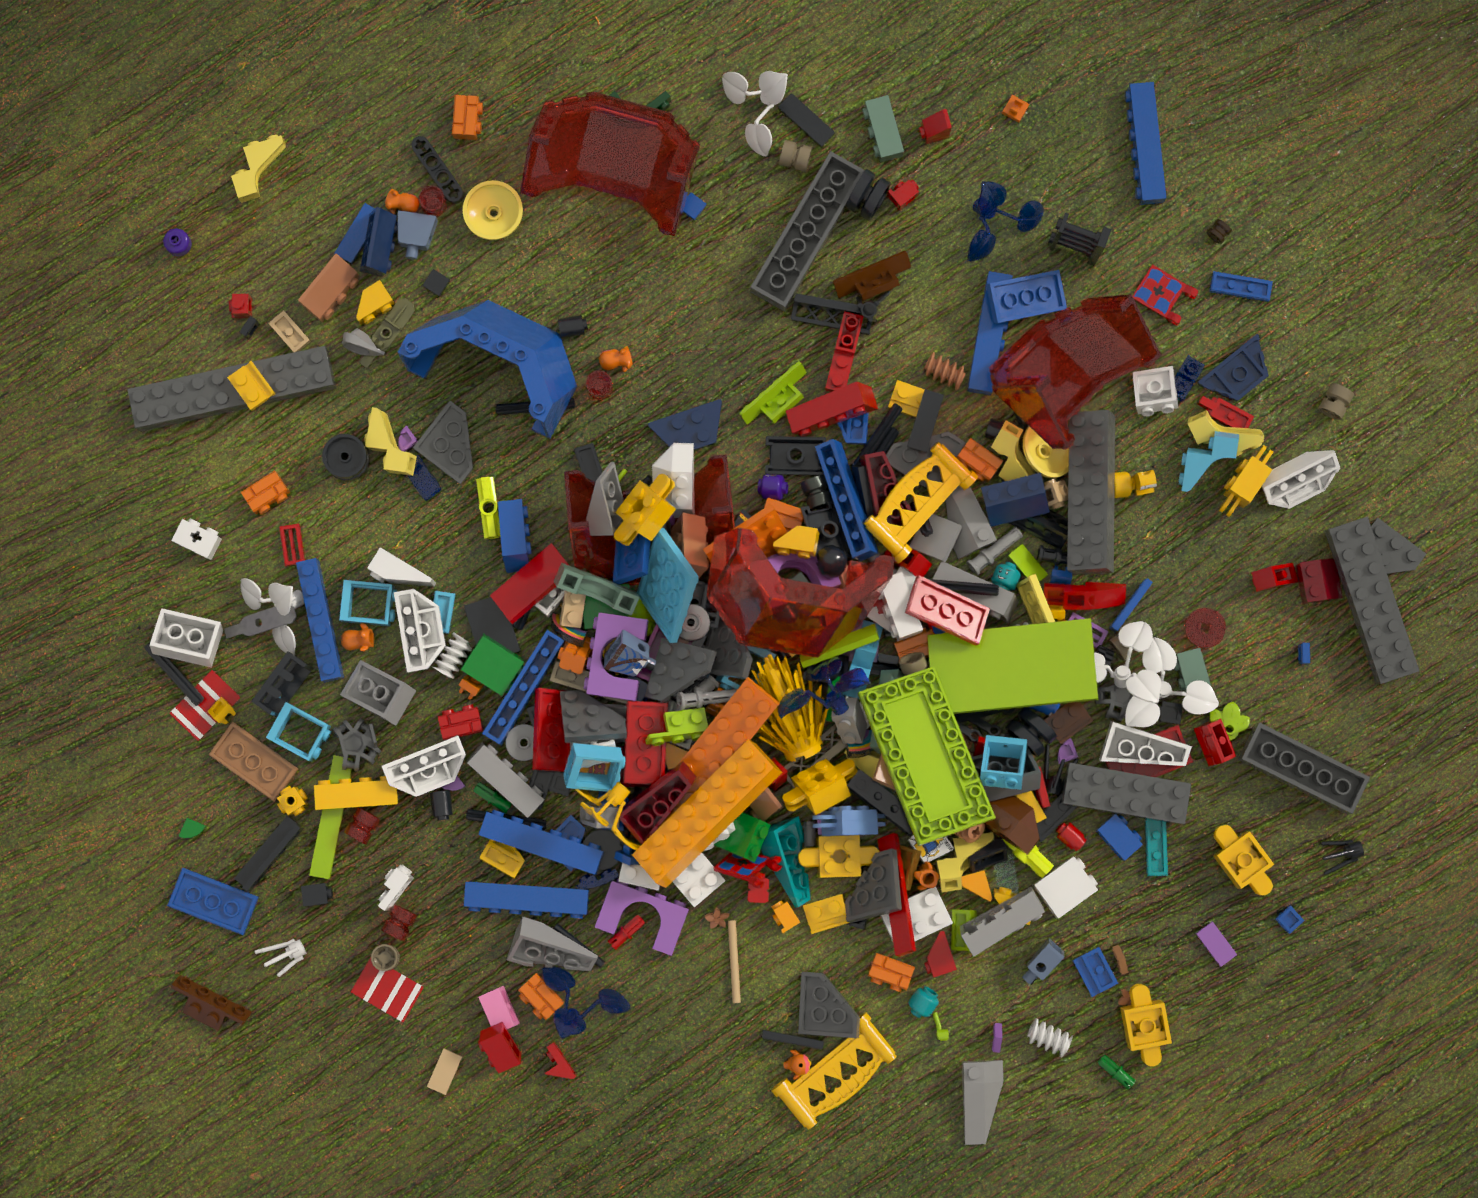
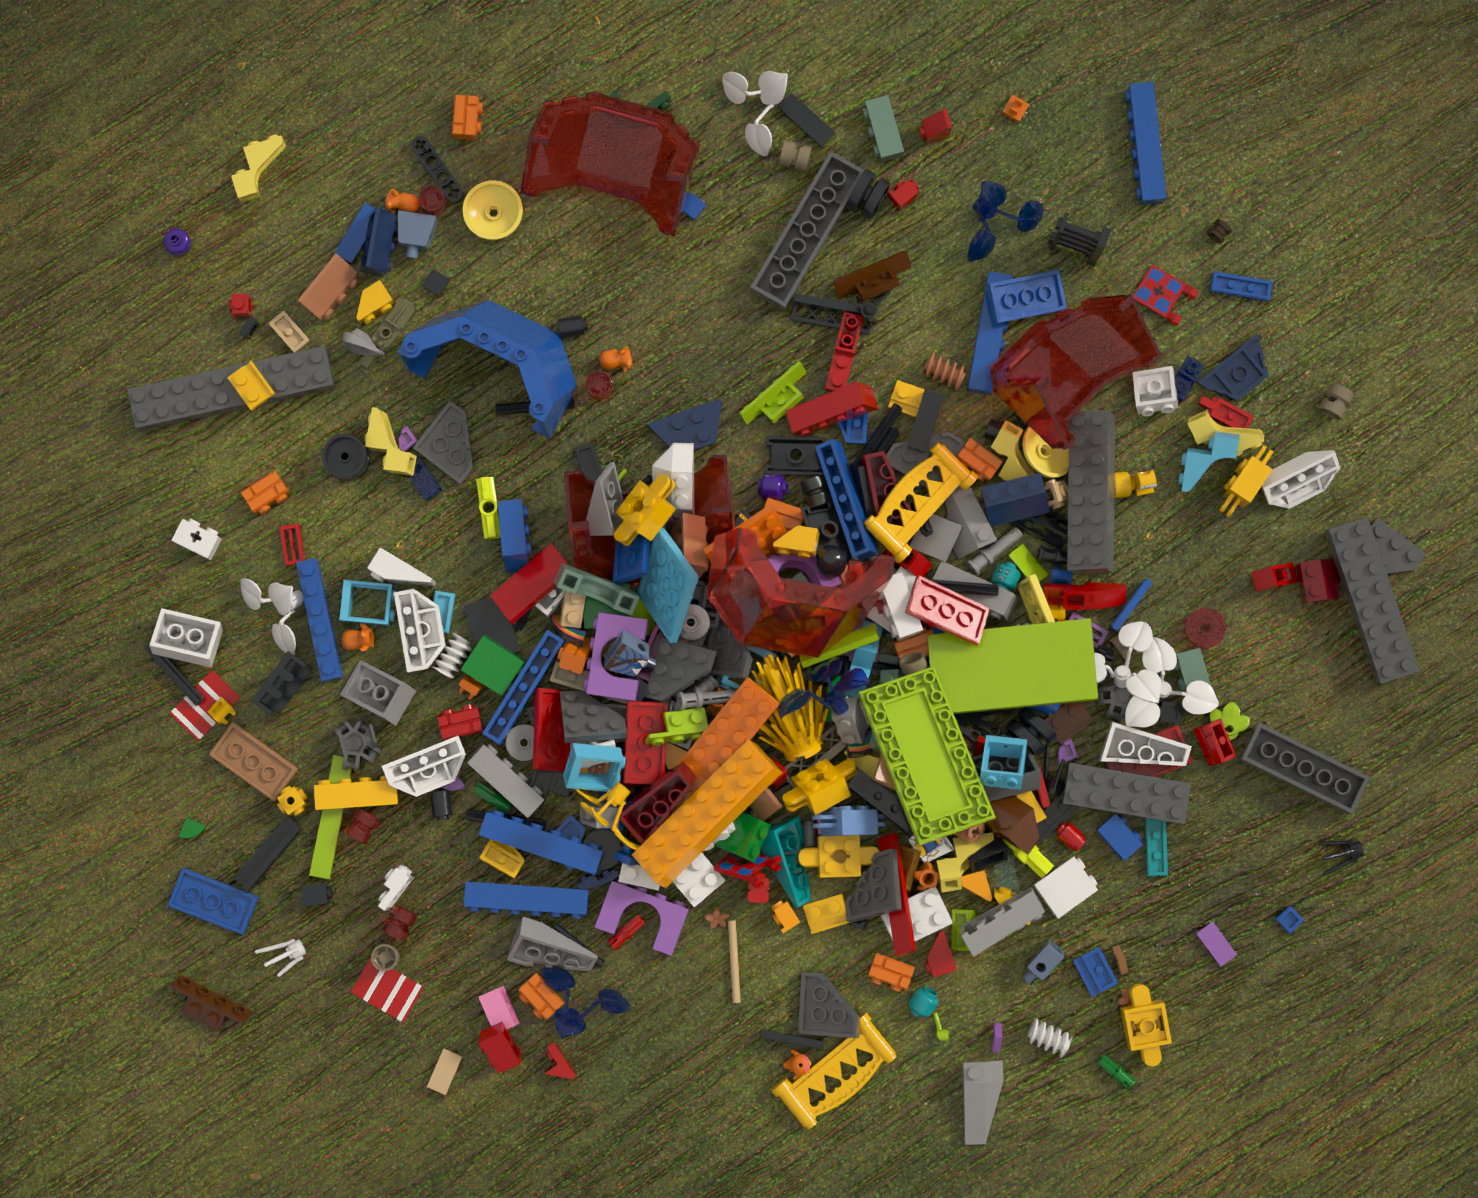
flat silver piece [224,605,297,638] -> none
medium azure window [266,702,332,762] -> none
yellow brick [1213,825,1274,895] -> none
blue tile [1298,643,1310,665] -> none

